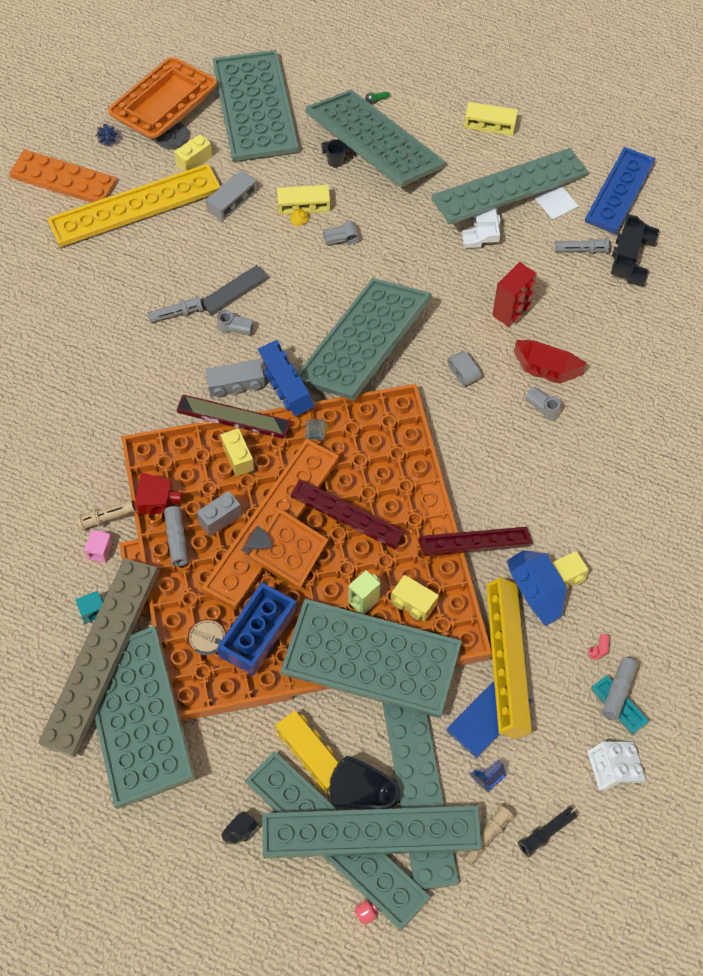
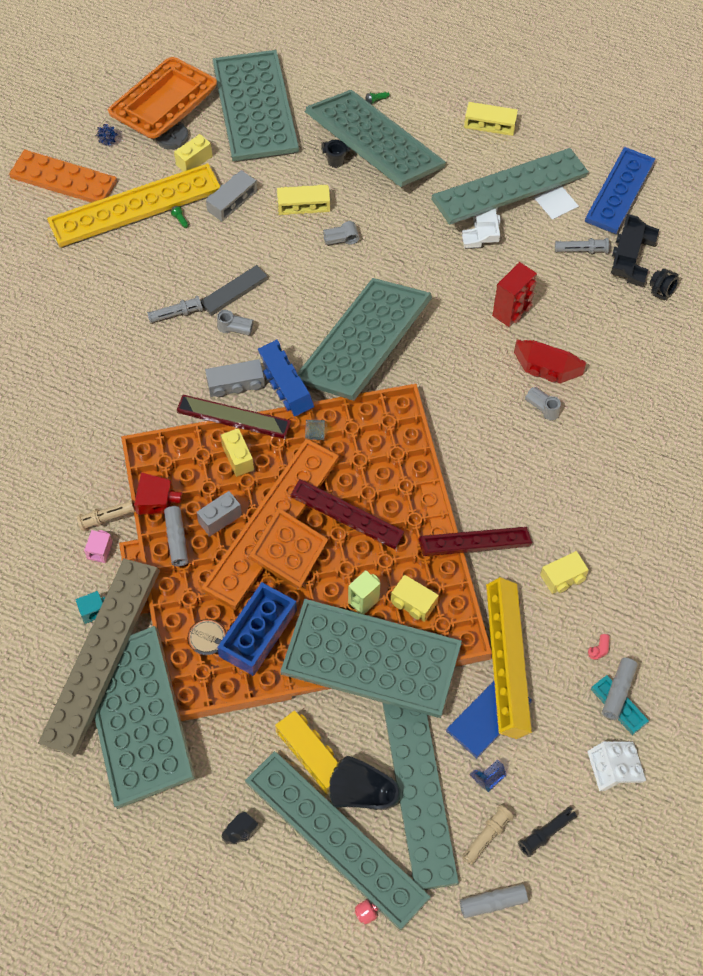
dark grey tile [241,526,272,554] -> none
sand green plate [262,806,482,859] -> none
yellow piece [290,209,309,226] -> none
light grey beam [447,350,481,386] -> none
blue wedge [507,550,567,626] -> none
none -> green piece [170,206,189,228]
none -> light grey axle [459,884,528,919]
none -> black piece [650,268,679,300]

